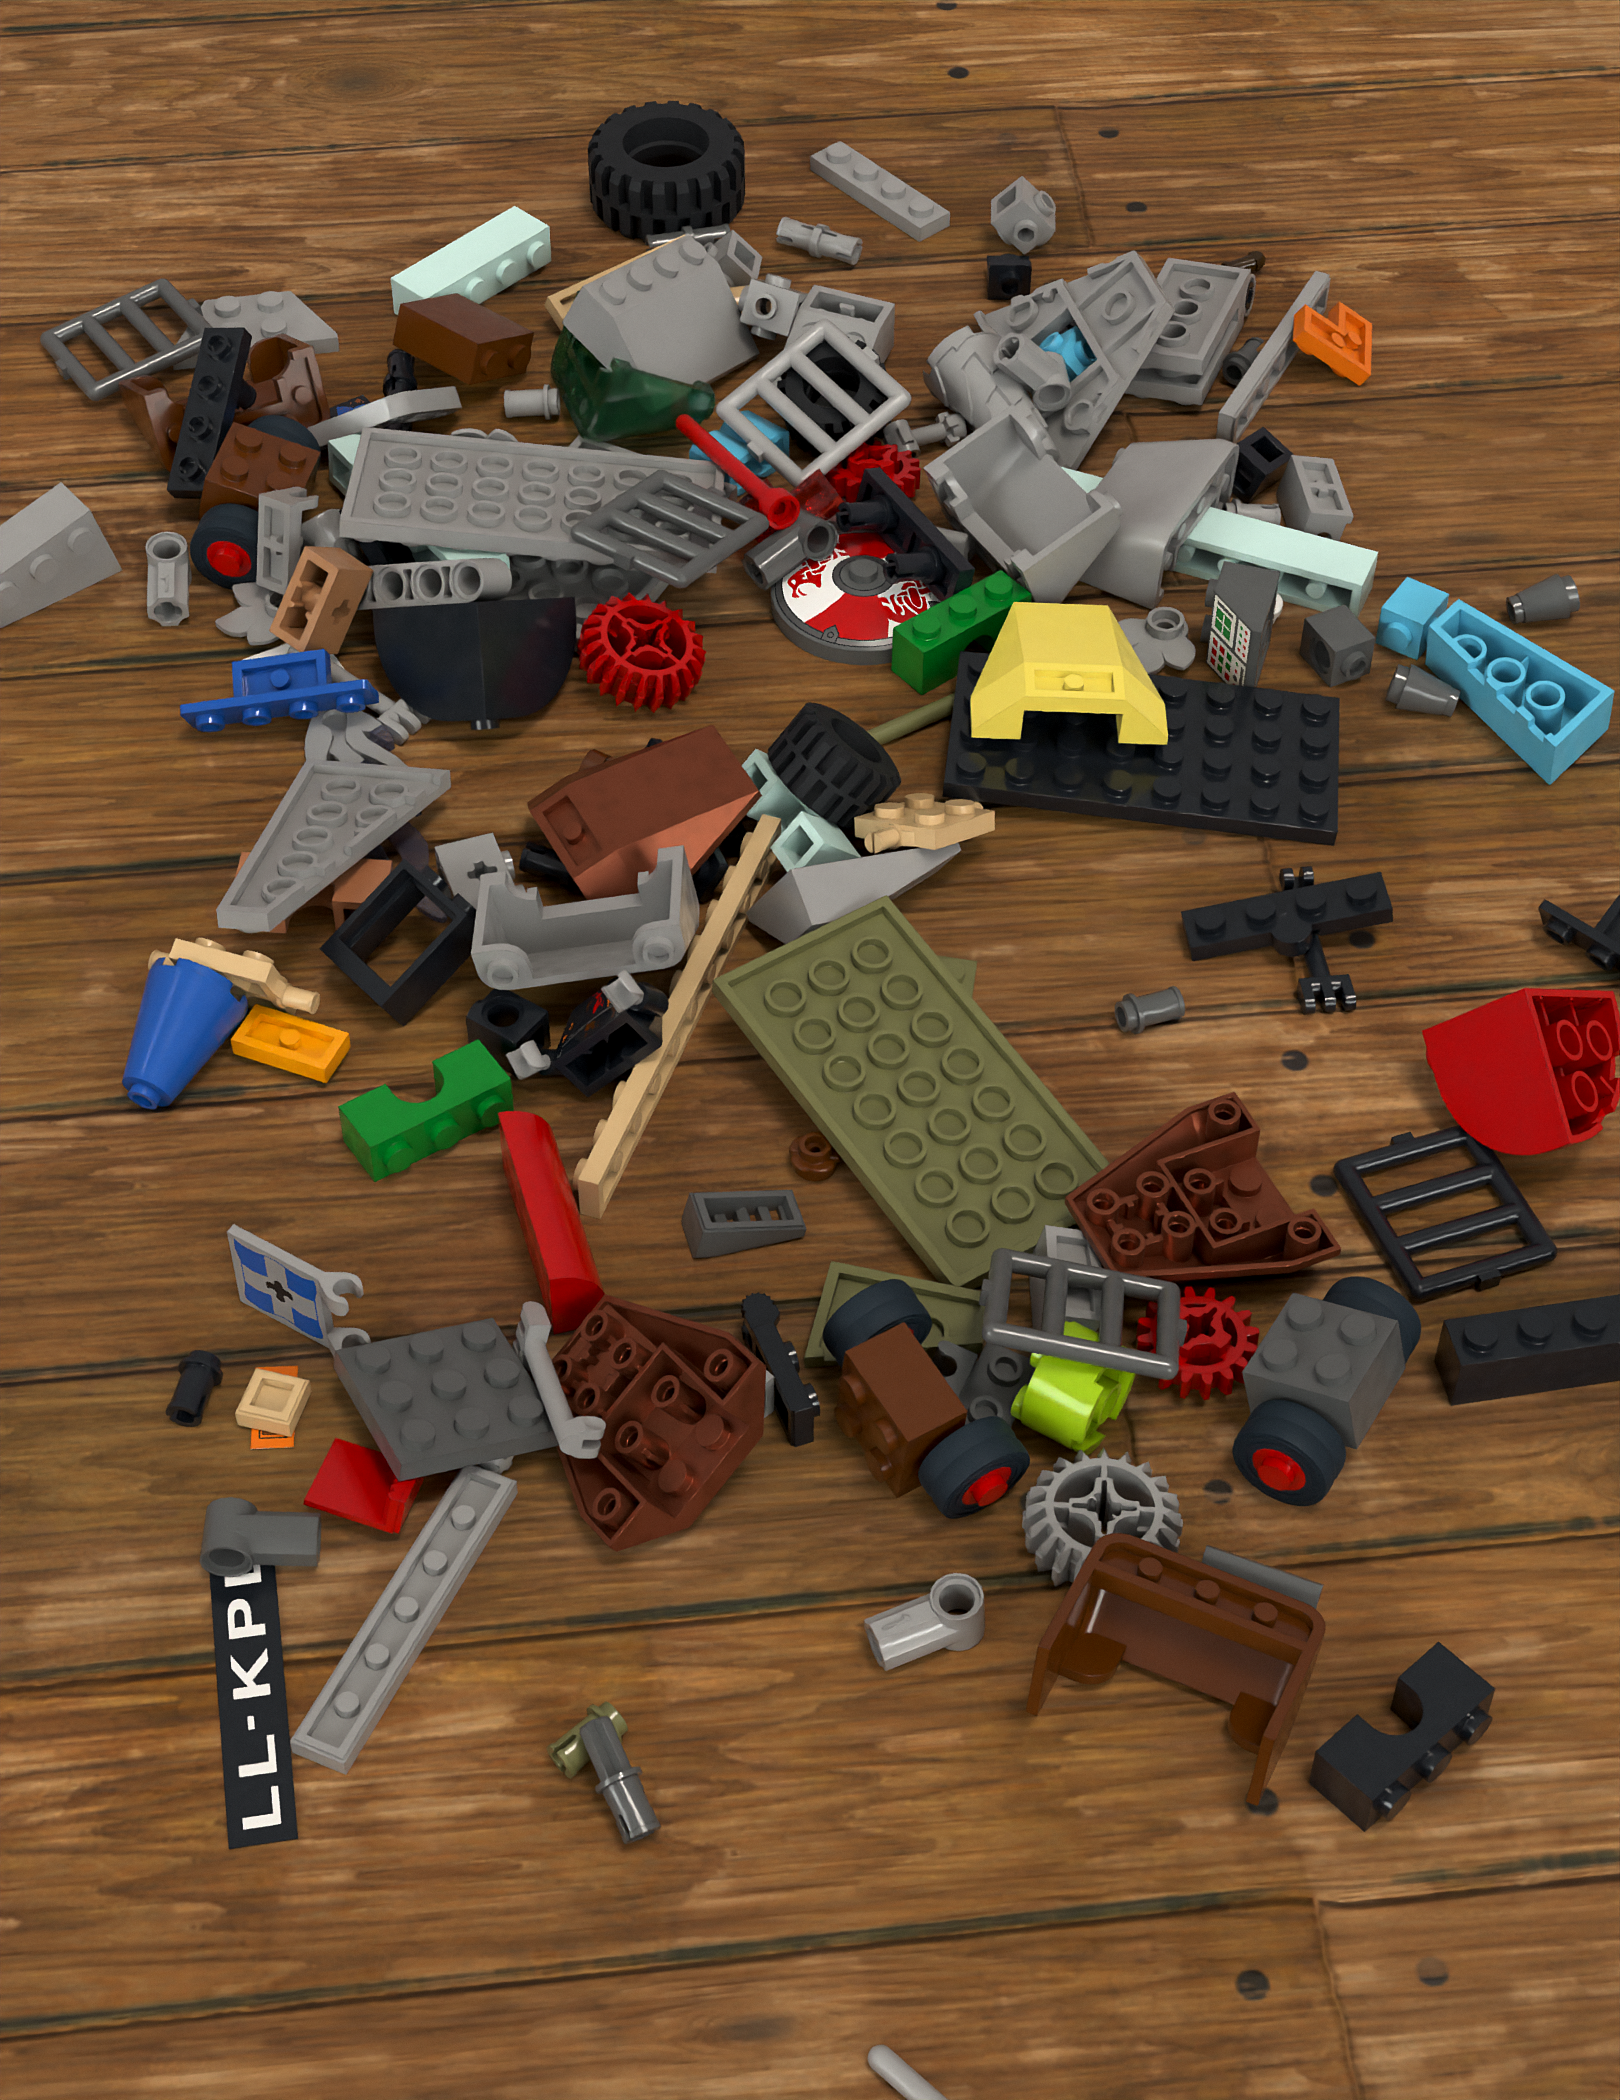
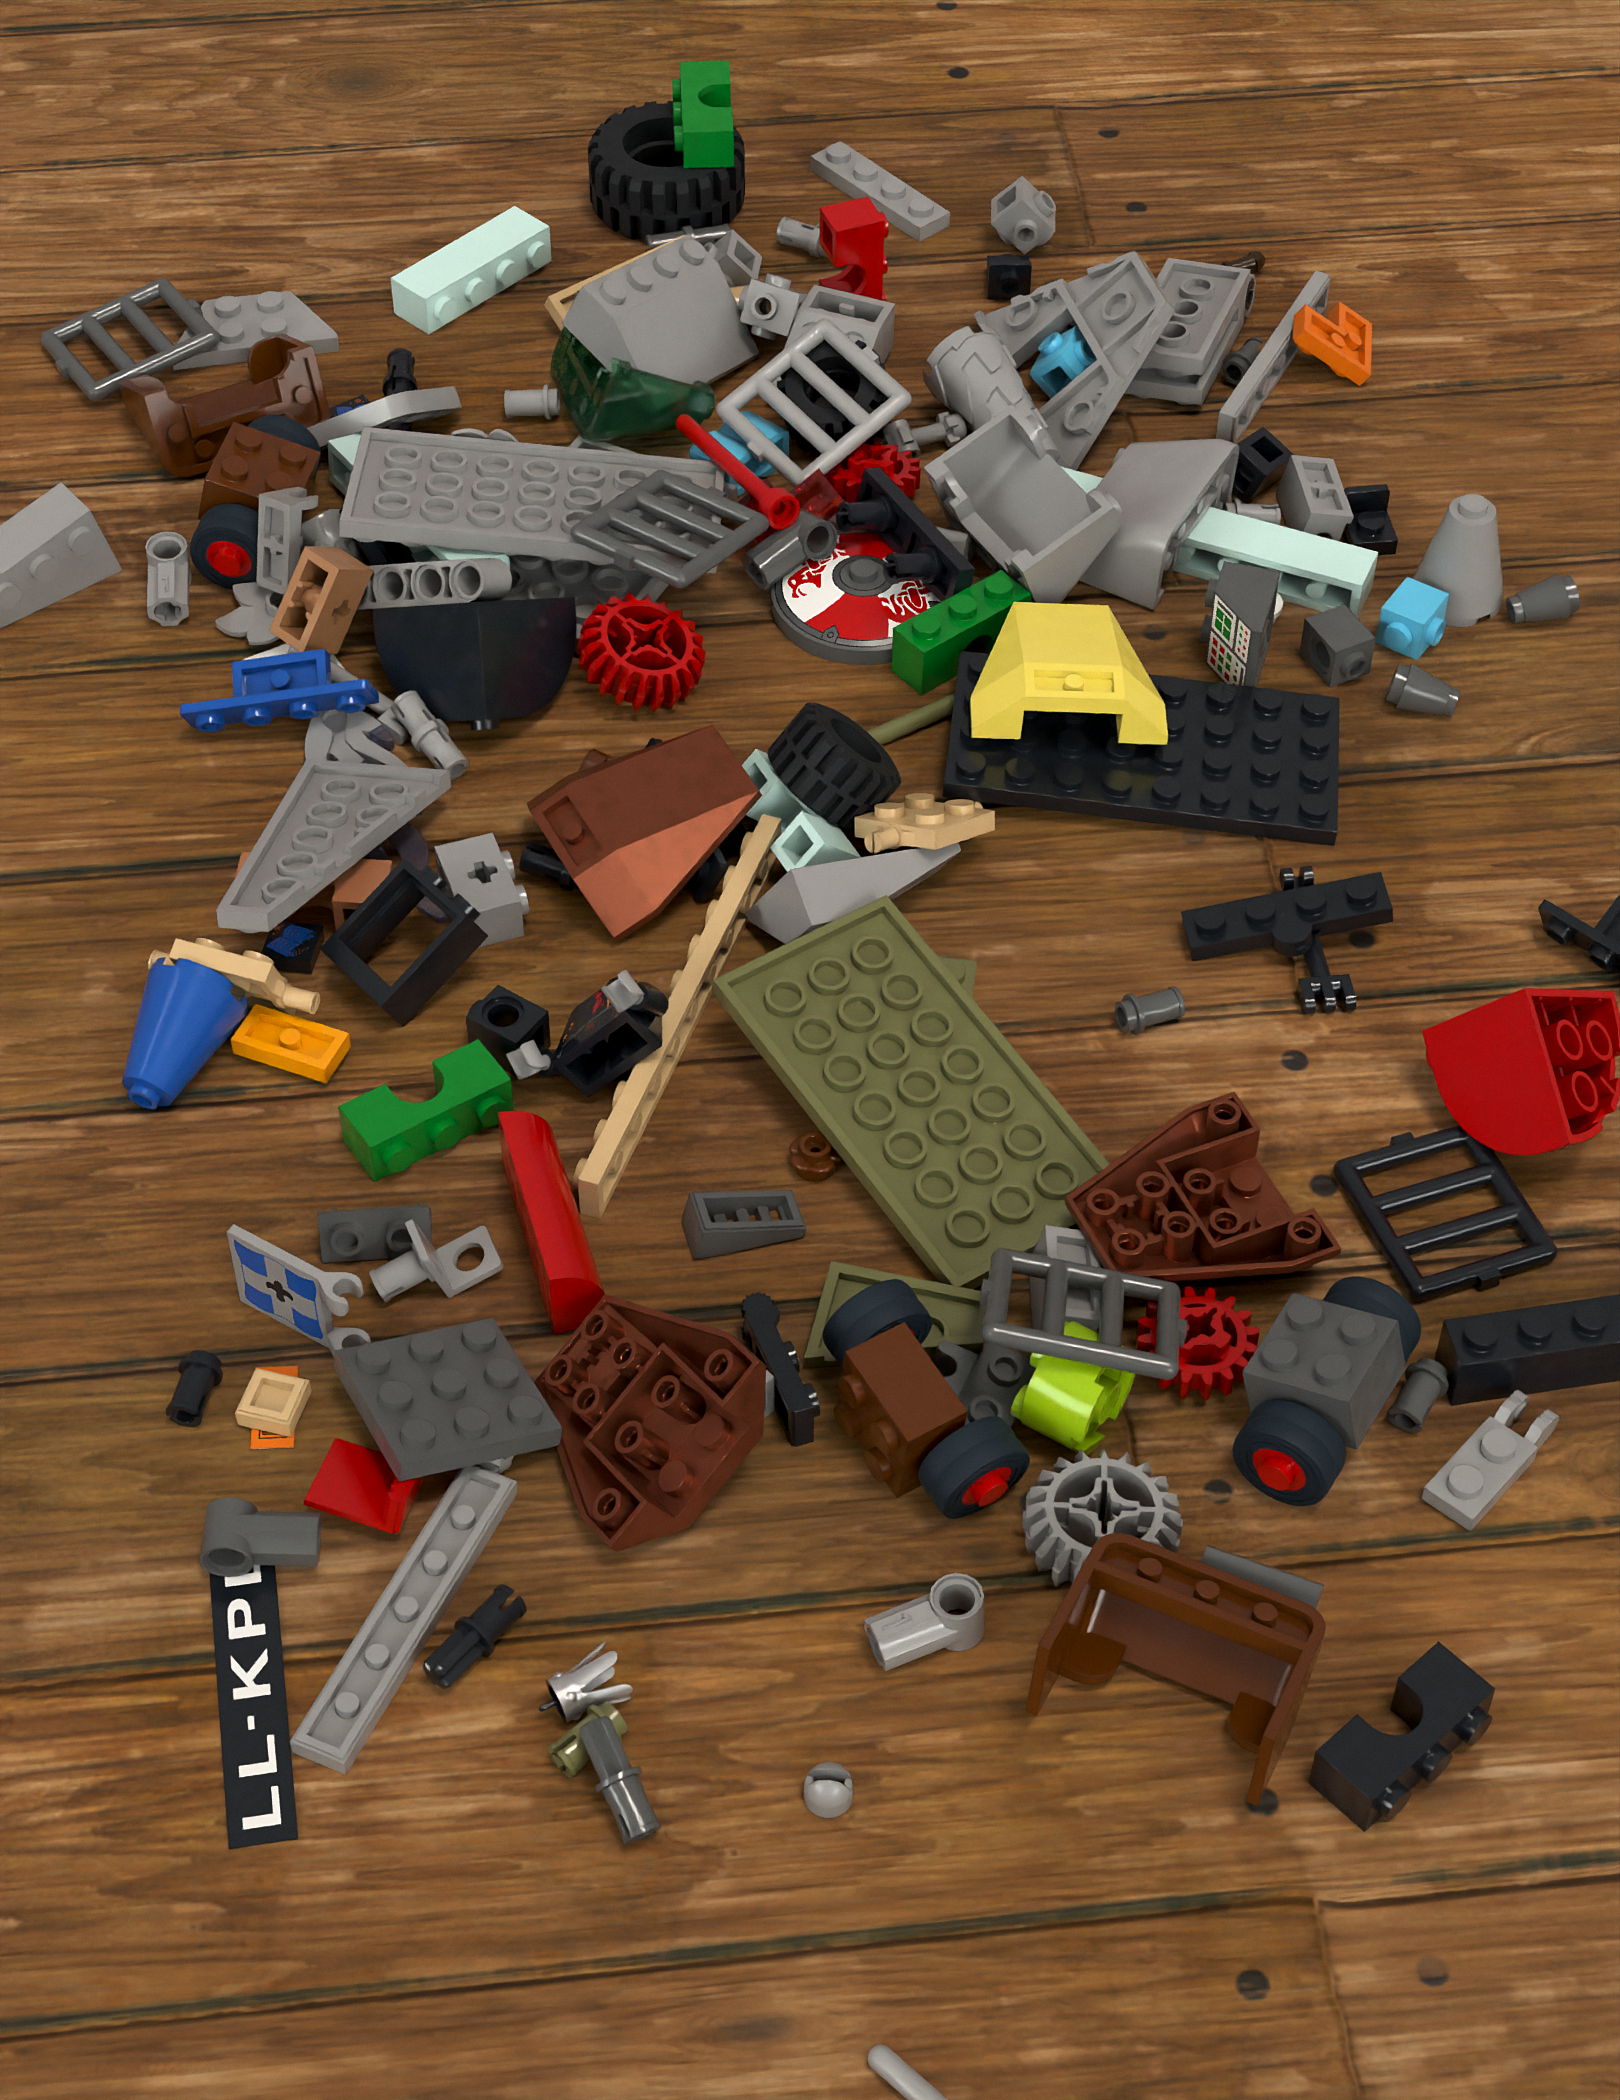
black plate [167,327,257,499] -> none
reddish brown brick [392,293,534,385] -> none
light grey windscreen [471,845,700,990] -> none
light grey hinge [512,1301,606,1459] -> none
light grey piece [993,331,1072,412] -> none
light grey plate [1118,607,1196,675] -> none
medium azure wedge [1425,599,1615,785] -> none
none -> black tile [261,921,324,974]
none -> dark grey hinge [317,1203,432,1263]
none -> light grey bracket [369,1219,504,1303]
none -> light grey pin [391,690,469,781]
none -> black axle [423,1584,527,1689]
none -> flat silver piece [539,1640,633,1724]
none -> green arch [672,61,734,168]
none -> light grey hinge [804,1761,854,1818]
none -> red arch [819,197,889,302]
none -> black bracket [1342,484,1398,556]
none -> dark grey pin [1387,1358,1449,1433]
none -> light grey cone [1413,494,1504,627]
none -> light grey hinge [1421,1389,1559,1531]

